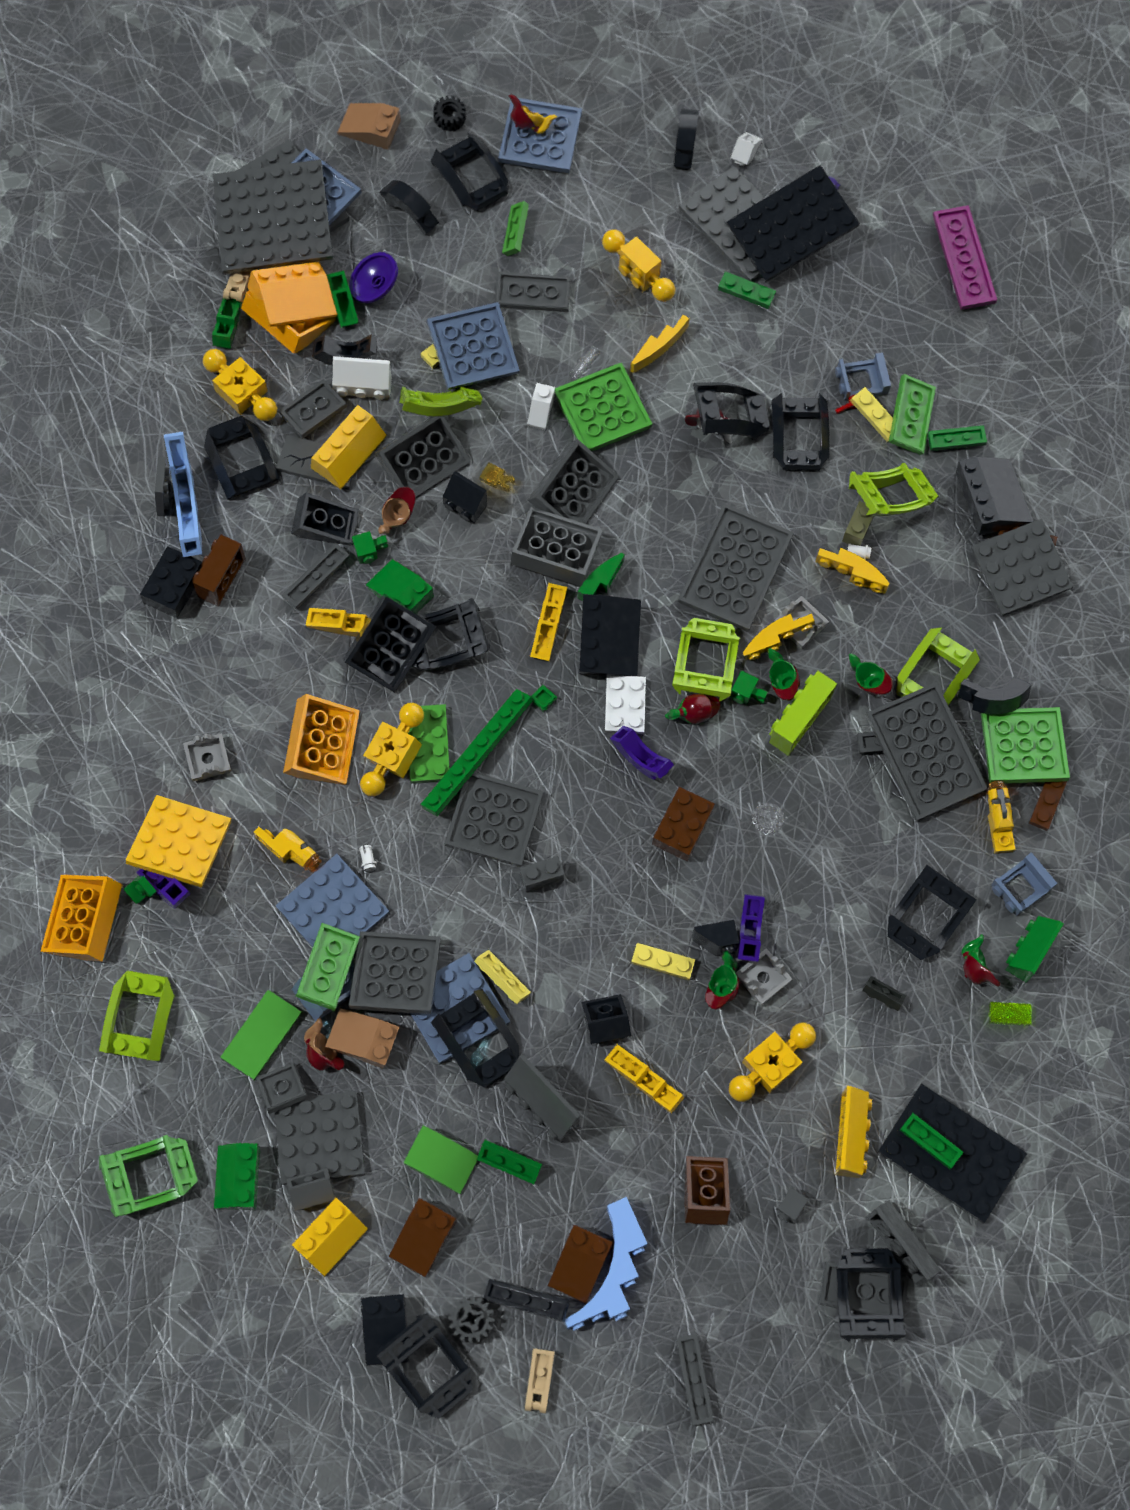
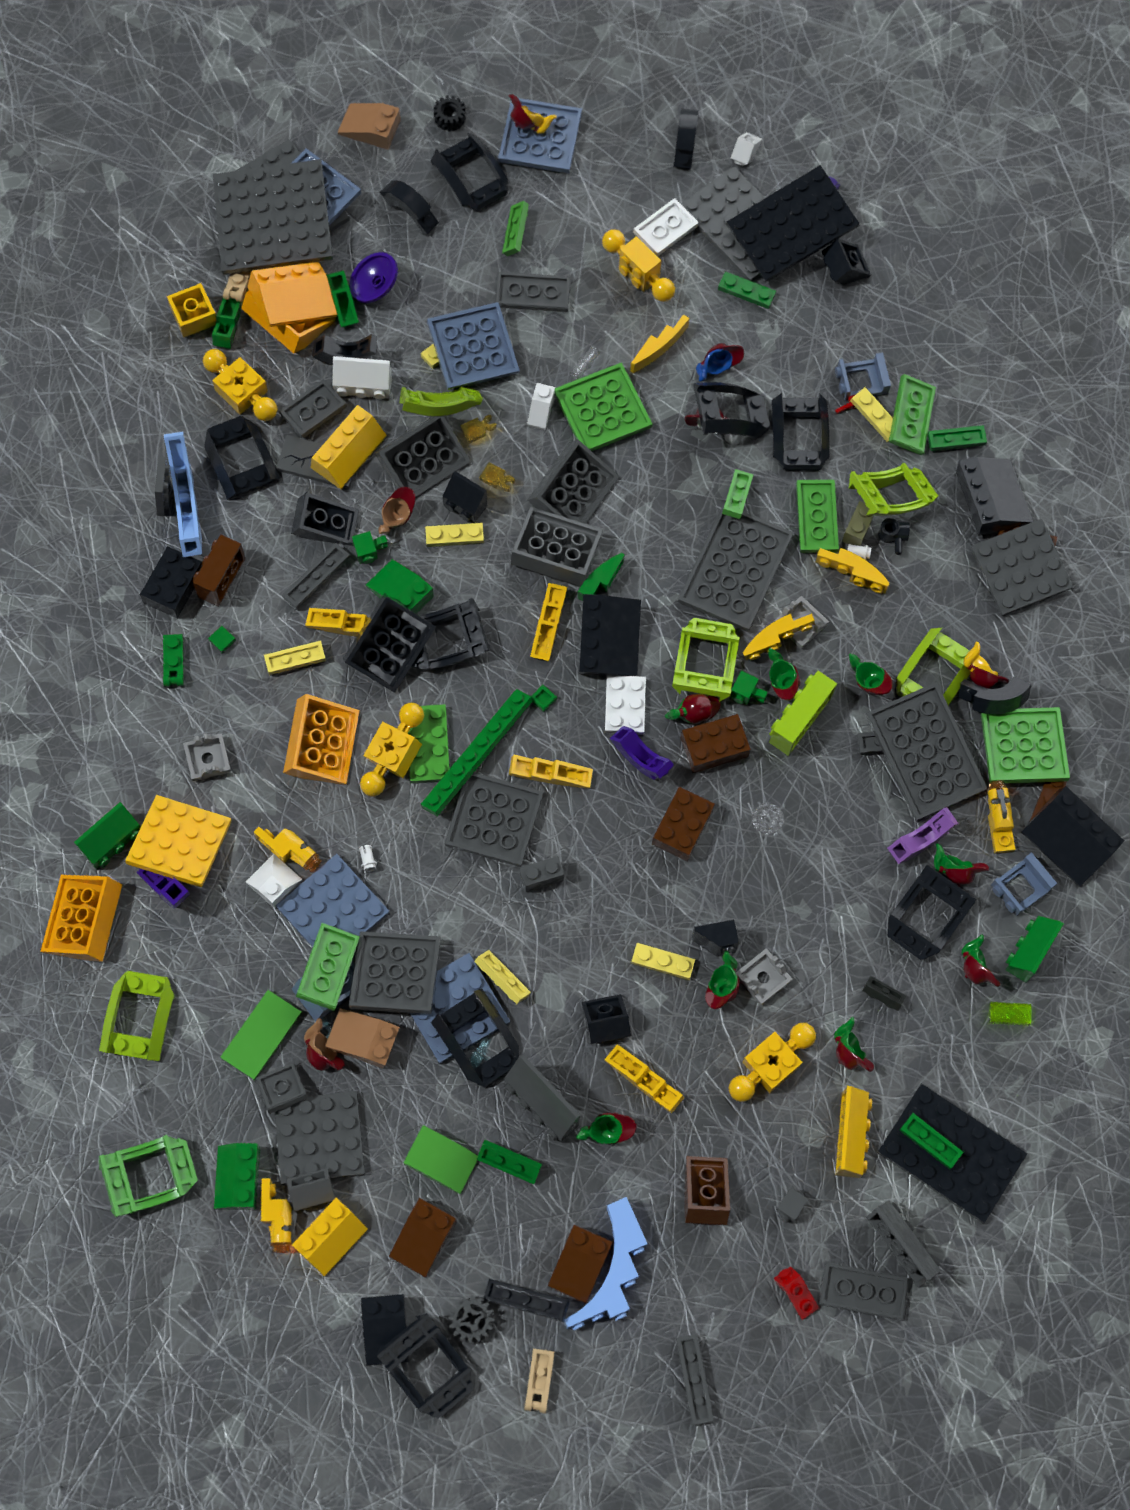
green bracket [124,876,157,904] -> none
dark purple arch [738,894,765,962] -> none
black wedge [836,1248,906,1342] -> none
magenta plate [932,205,997,310] -> none
none -> green slope [74,802,141,870]
none -> green plate [163,634,184,687]
none -> yellow brick [167,283,216,337]
none -> green tile [208,626,236,653]
none -> white slope [246,854,303,909]
none -> yellow plate [261,1178,298,1253]
none -> light yellow plate [264,641,326,675]
none -> light yellow plate [425,523,484,547]
none -> clear yellow plate [461,415,496,444]
none -> yellow slope [509,755,593,789]
none -> green hair [577,1113,637,1144]
none -> white plate [633,198,699,257]
none -> reddish brown brick [680,714,751,773]
none -> blue hair [696,343,744,382]
none -> bright green plate [722,469,753,519]
none -> red bracket [773,1266,819,1319]
none -> bright green plate [796,480,839,553]
none -> black slope [821,239,871,285]
none -> hair [834,1017,874,1072]
none -> black piece [878,518,910,555]
none -> medium lavender arch [887,807,958,864]
none -> hair [934,843,989,886]
none -> hair [963,641,1009,689]
none -> black slope [1021,786,1125,887]

